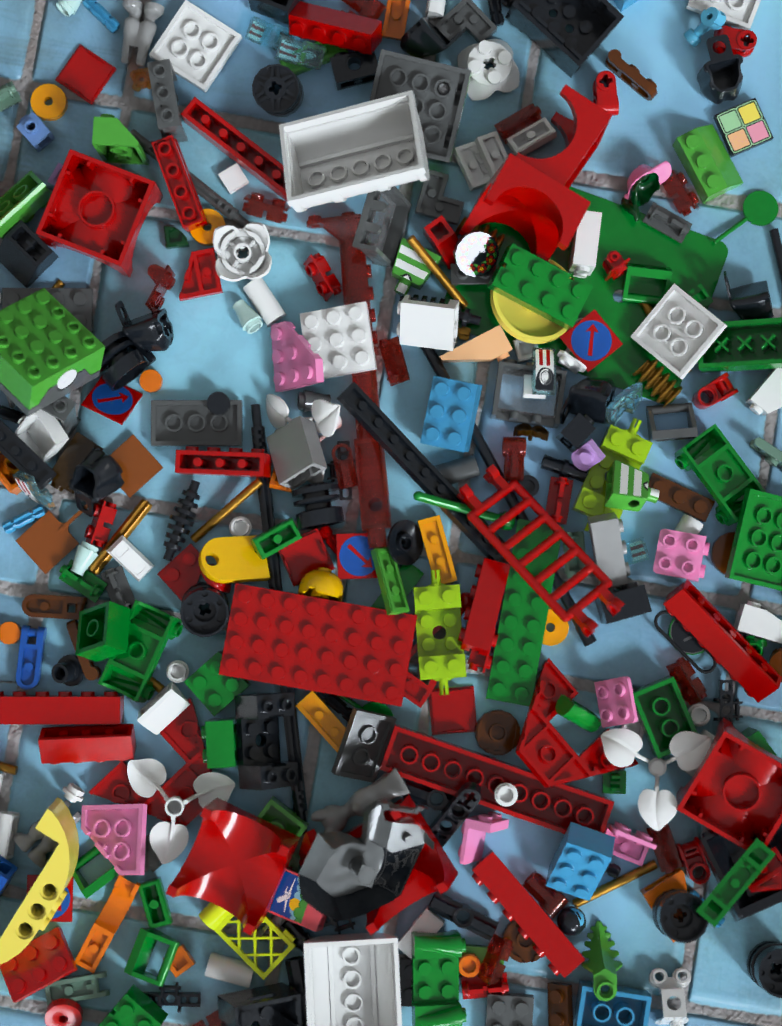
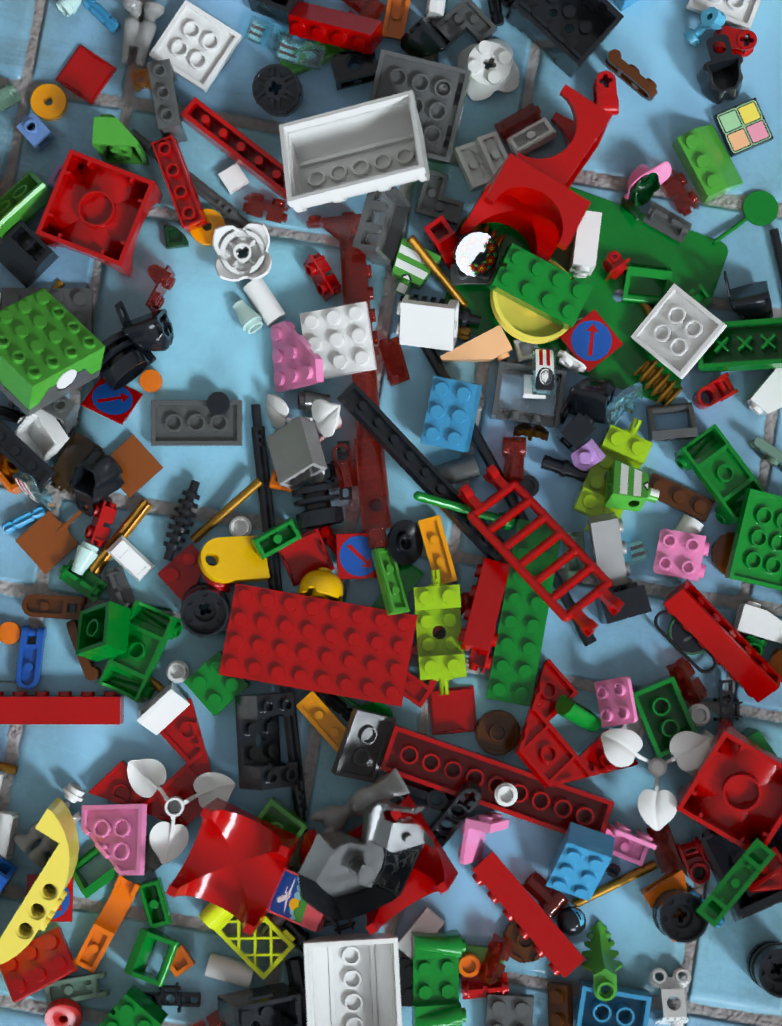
red brick [38,724,136,765] -> none
black piece [51,654,84,686] -> none
red brick [175,446,272,478] -> none
red wing [179,247,223,301] -> none
green brick [201,717,238,769] -> none
black piece [428,891,499,941] -> none
light orange piece [542,609,569,646] -> none
red hinge [546,477,573,525] -> none
green tile [602,770,626,794] -> none

